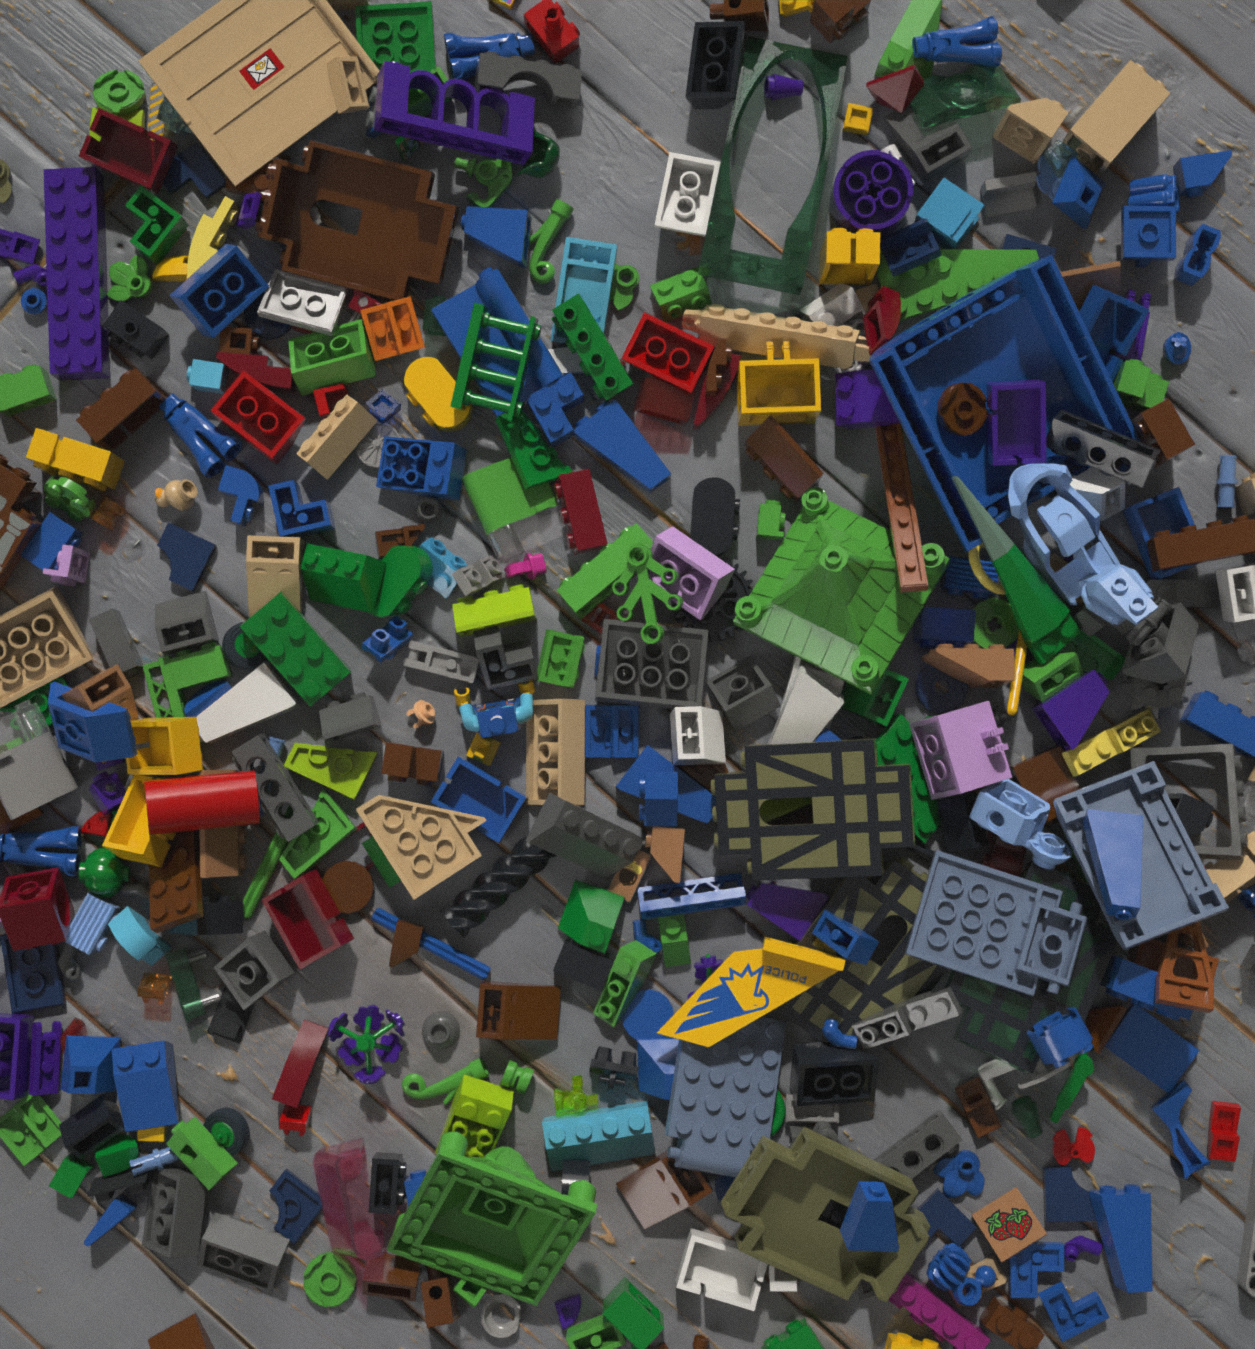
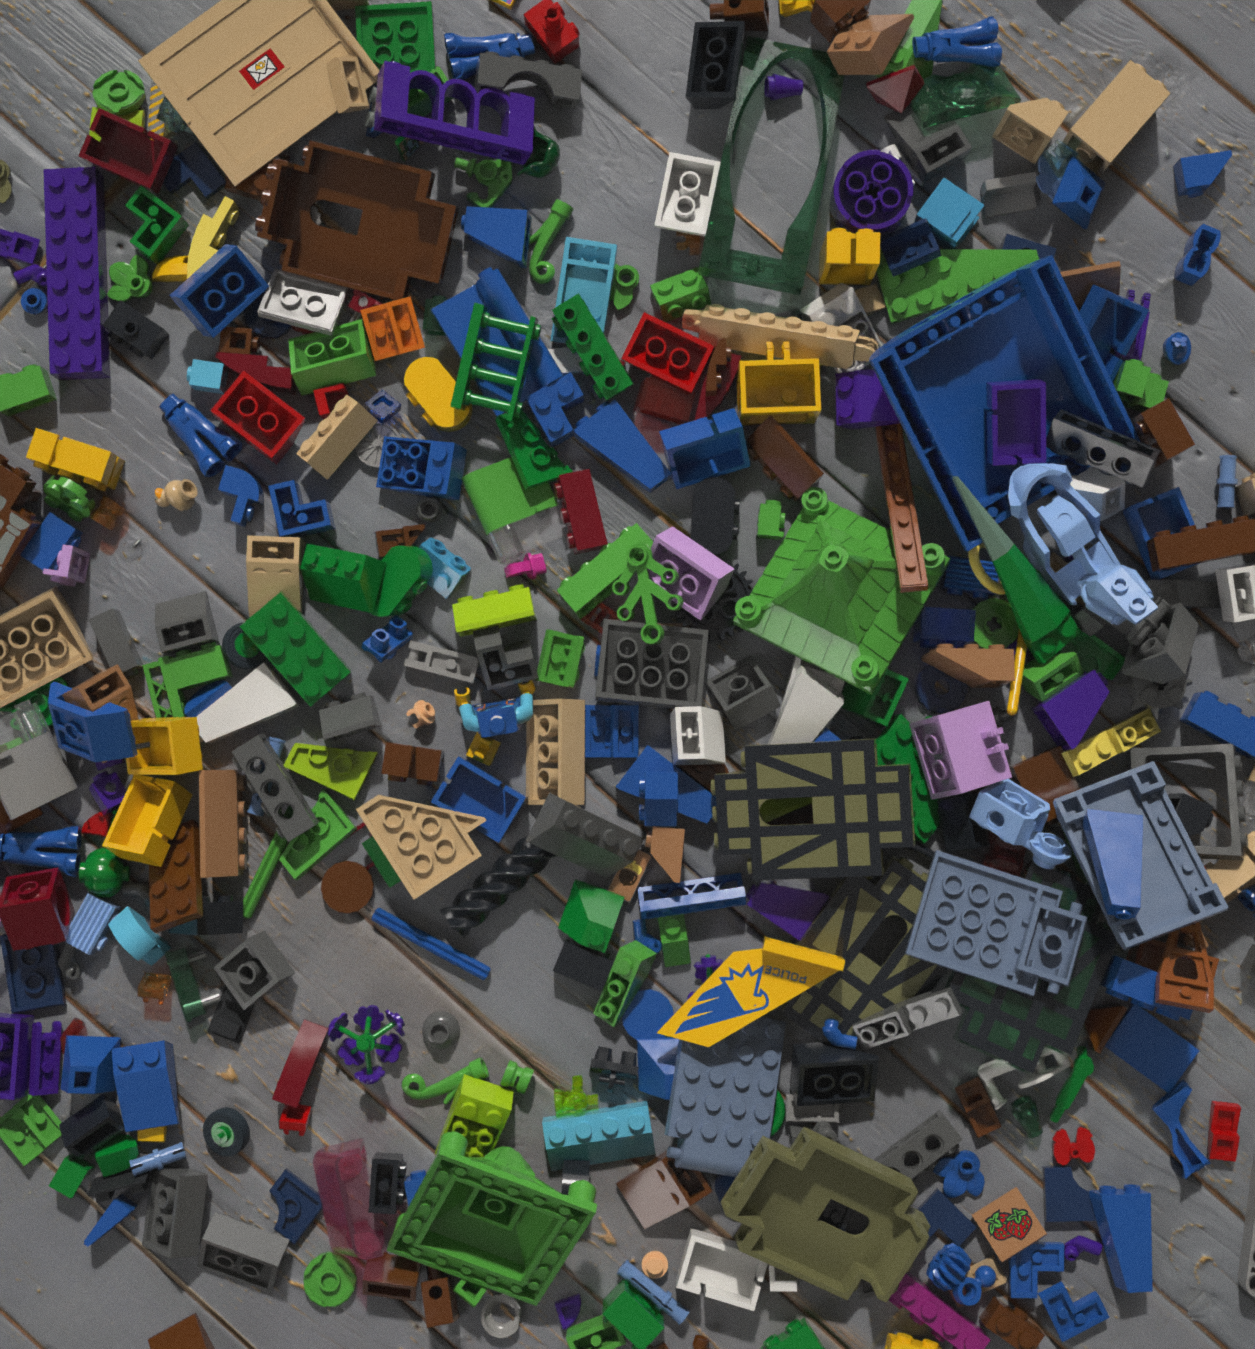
reddish brown piece [76,368,166,452] -> none
red brick [144,770,259,835] -> none
dark blue tile [157,522,217,592] -> none
bright green brick [166,1117,238,1190] -> none
dark purple slope [236,192,262,229] -> none
dark red piece [261,870,355,970] -> none
reddish brown slope [389,920,424,967] -> none
light grey slope [452,555,505,596] -> none
reddish brown slope [476,980,561,1040] -> none
blue slope [812,910,879,965] -> none
blue slope [840,1181,899,1252] -> none
yellow tile [842,103,873,136] -> none
dark red slope [863,286,901,355] -> none
reddish brown tile [937,383,988,436] -> none
blue brick [1027,1007,1094,1068] -> none
blue bracket [1121,206,1176,268] -> none
blue piece [1128,174,1180,214] -> none
none -> medium blue pin [617,1259,690,1325]
none -> light nougat plate [642,1251,668,1279]
none -> blue piece [659,408,751,490]
none -> medium nougat slope [827,14,914,75]

